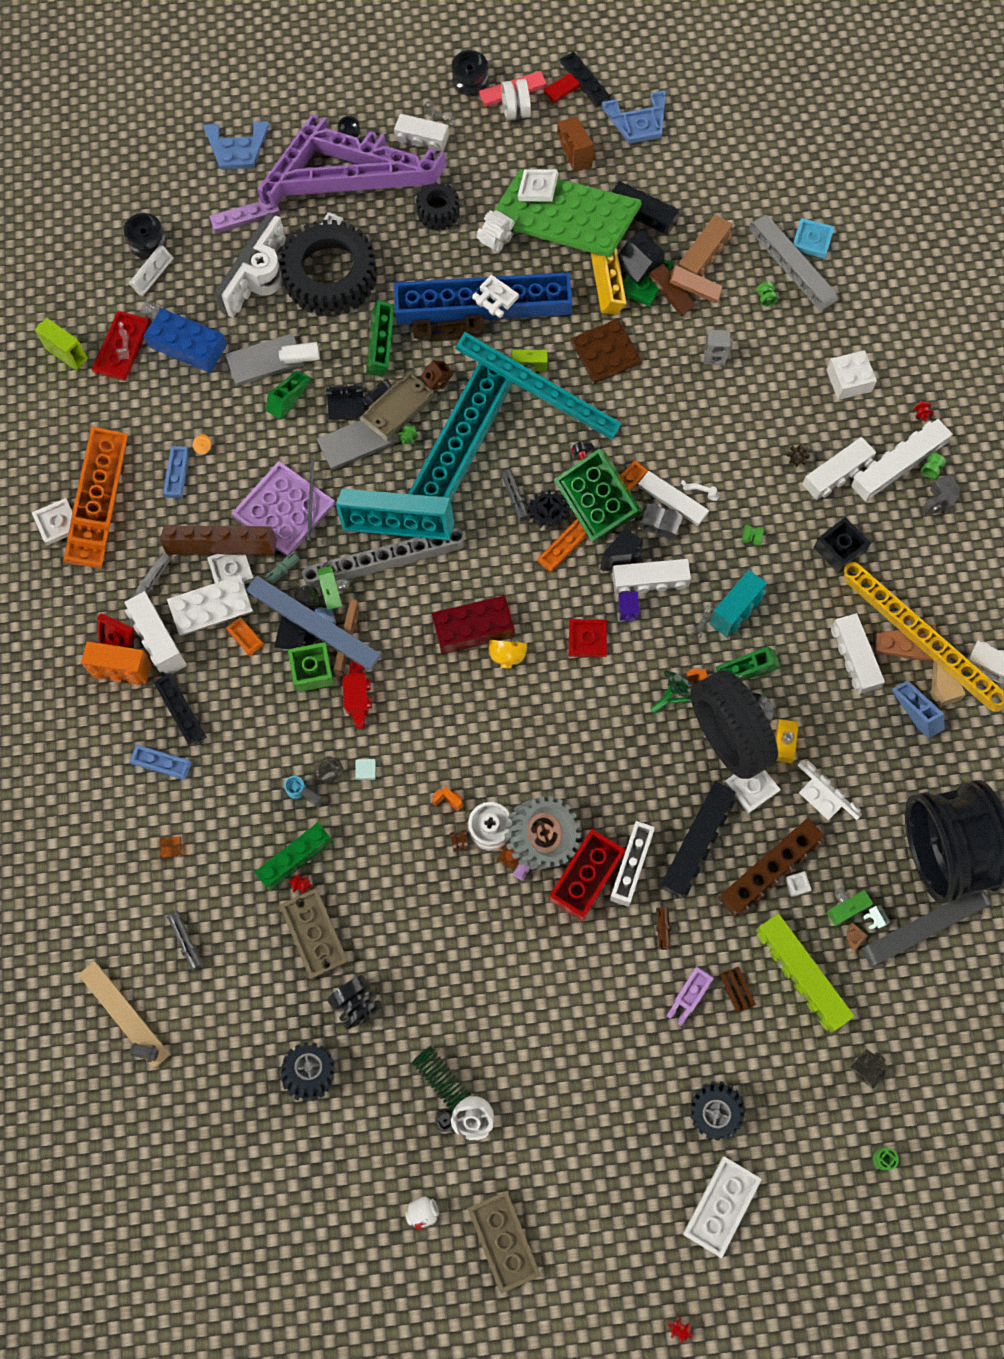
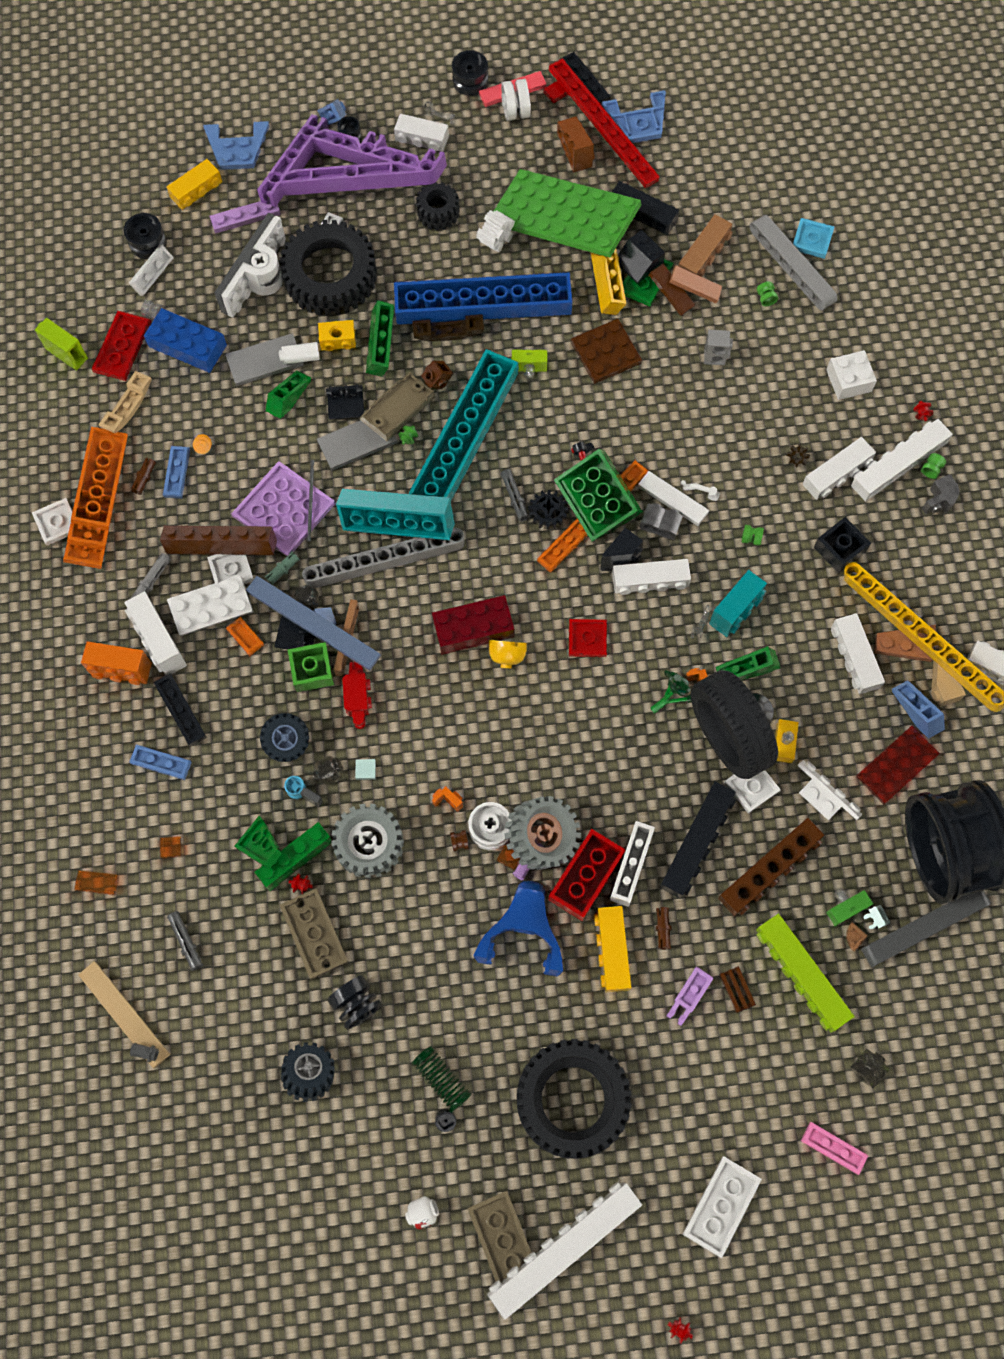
red tile [97,613,134,649] -> none
clear piece [117,322,129,360] -> none
bright green piece [317,566,350,610] -> none
black beam [361,378,393,407] -> none
white cylinder [451,1096,494,1140] -> none
teal plate [455,332,622,440] -> none
white plate [472,275,519,318] -> none
white plate [518,169,559,201] -> none
dark purple brick [618,592,640,622] -> none
black wheel [690,1081,745,1141] -> none
white tile [785,872,812,897] -> none
bright green wheel [872,1148,899,1170] -> none
none -> clear orange tile [74,870,119,896]
none -> tan slope [99,371,152,433]
none -> reddish brown pin [130,458,156,495]
none -> yellow brick [166,159,222,210]
none -> green wing [234,816,282,869]
none -> black wheel [260,713,309,762]
none -> medium blue slope [317,99,346,125]
none -> yellow brick [318,320,356,351]
none -> light grey wheel [331,804,404,878]
none -> blue animal [473,881,563,977]
none -> white brick [487,1182,642,1320]
none -> black tyre [517,1039,632,1159]
none -> red plate [549,58,660,189]
none -> yellow brick [594,906,631,993]
none -> bright pink tile [801,1122,869,1175]
none -> clear red tile [856,726,940,805]

